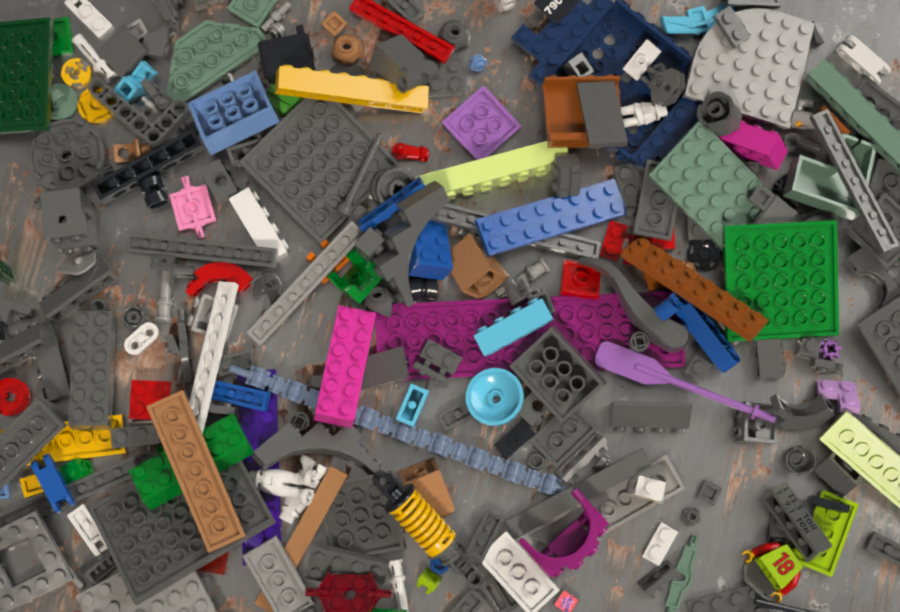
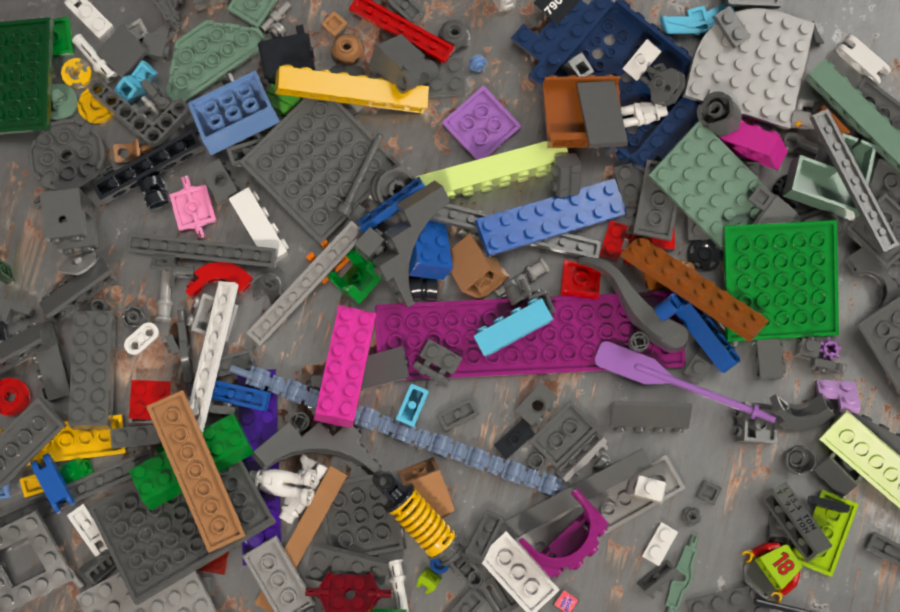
dark grey piece [364,285,397,317] -> none
red piece [391,143,430,163] -> none
medium azure dish [466,368,524,426] -> none
dark grey slope [510,326,607,423] -> none

